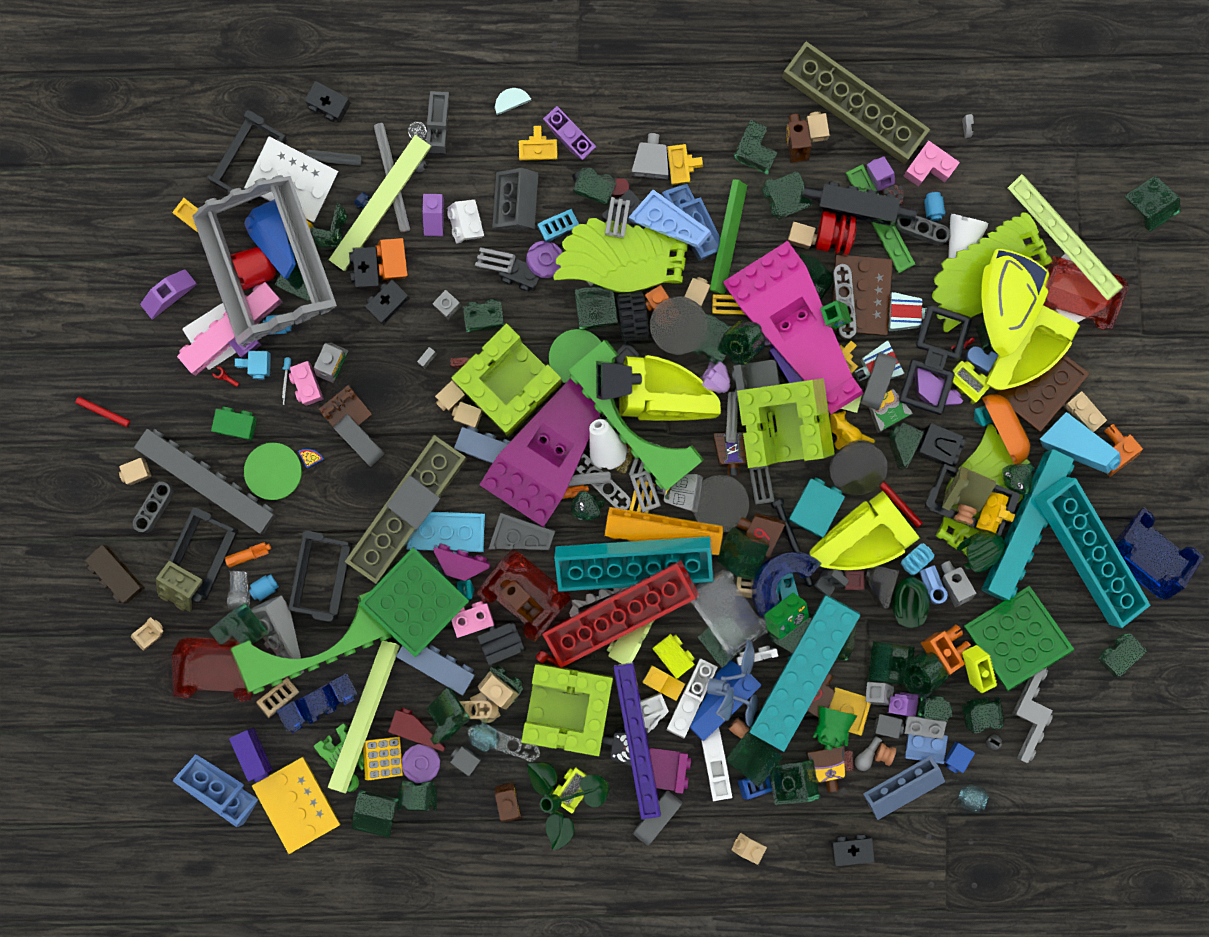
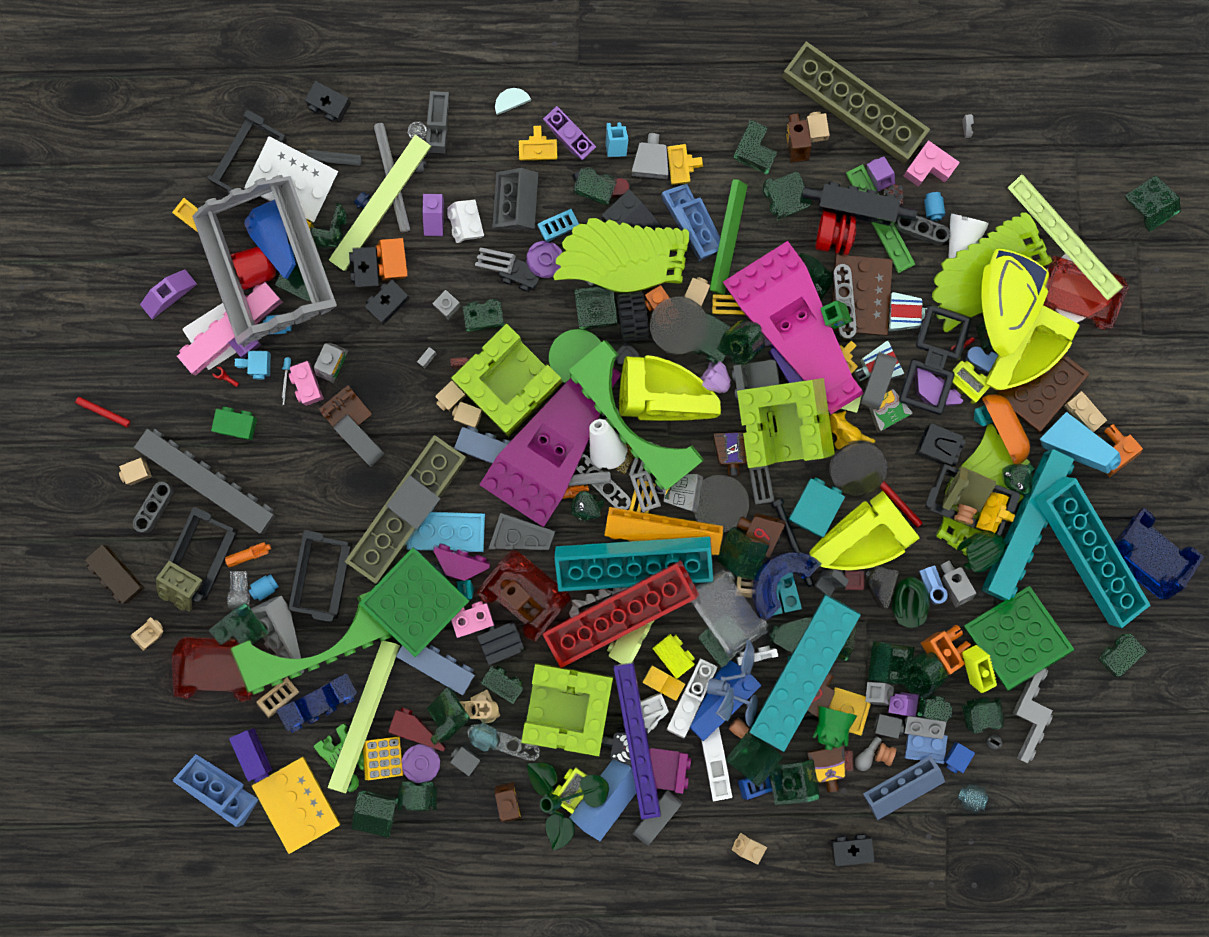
bright green tile [244,443,302,500] -> none
tile [298,449,325,468] -> none
tan torso [478,671,519,710] -> none
red hand [536,651,560,667] -> none
black torso [596,361,642,400] -> none
light grey tile [605,197,630,239] -> none
light blue wing [628,190,711,248] -> none
light grey axle [726,392,738,443] -> none
green brick [764,593,809,640] -> none
tan brick [788,222,817,250] -> none
clear green slope [889,423,924,470] -> none
medium azure gear [901,543,934,575] -> none
none -> medium blue slope [569,759,636,841]
none -> medium azure brick [605,123,628,157]

